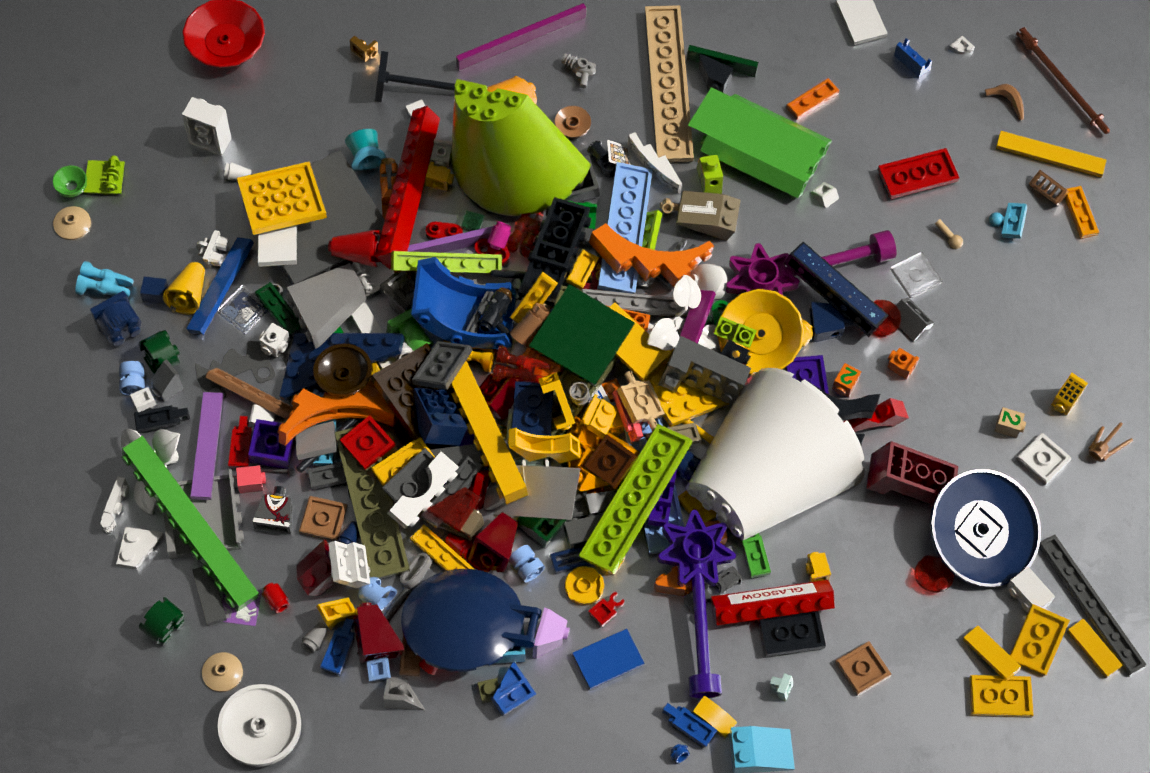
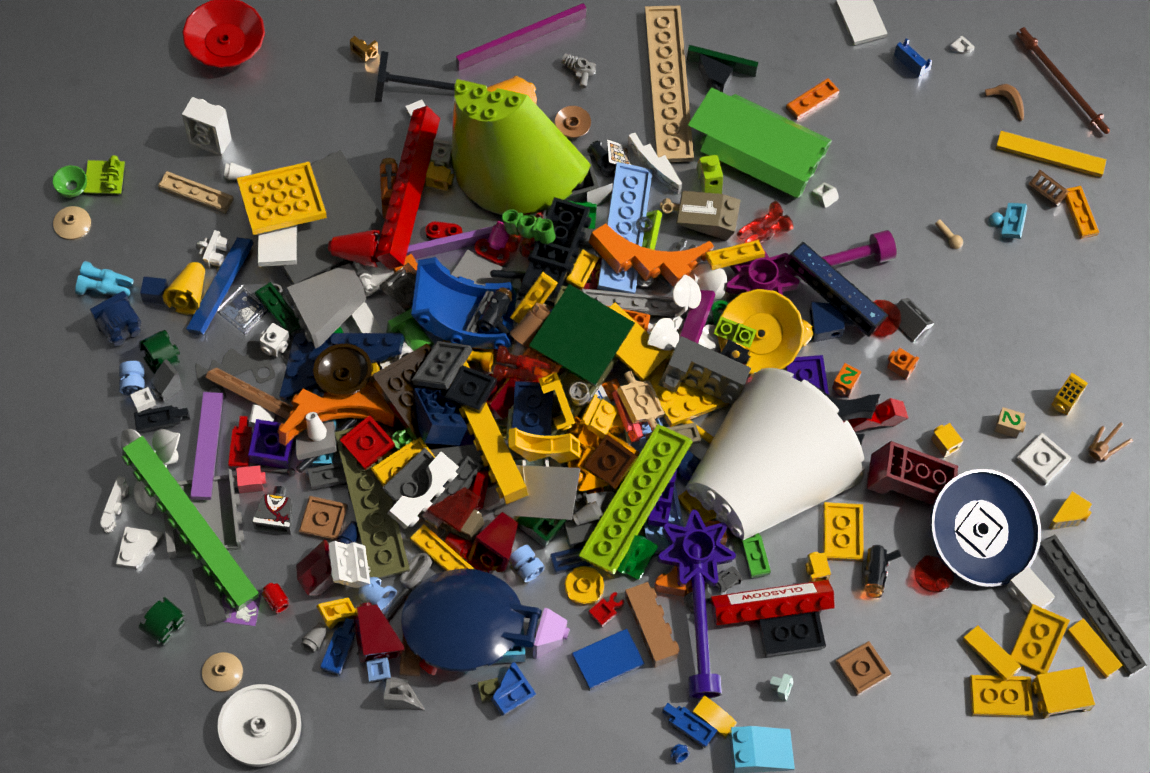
hat [345,129,387,171] -> none
lime plate [391,251,502,274] -> none
clear green plate [461,210,485,231] -> none
red plate [878,148,960,200] -> none
clear tile [890,252,942,299] -> none
none -> tan tile [158,171,234,214]
none -> white cone [306,412,327,441]
none -> bright green plate [391,430,412,450]
none -> black tile [444,365,497,413]
none -> bright green piece [502,209,556,244]
none -> light grey cone [572,501,603,526]
none -> white sticker [587,183,613,206]
none -> green bracket [617,535,658,580]
none -> medium nougat brick [625,582,680,668]
none -> clear smoke piece [636,217,653,233]
none -> yellow tile [705,240,765,270]
none -> clear red piece [737,201,794,243]
none -> yellow tile [823,502,864,562]
none -> black piece [862,545,902,598]
none -> yellow brick [931,423,963,458]
none -> yellow panel [1032,666,1095,719]
none -> yellow slope [1048,491,1092,530]

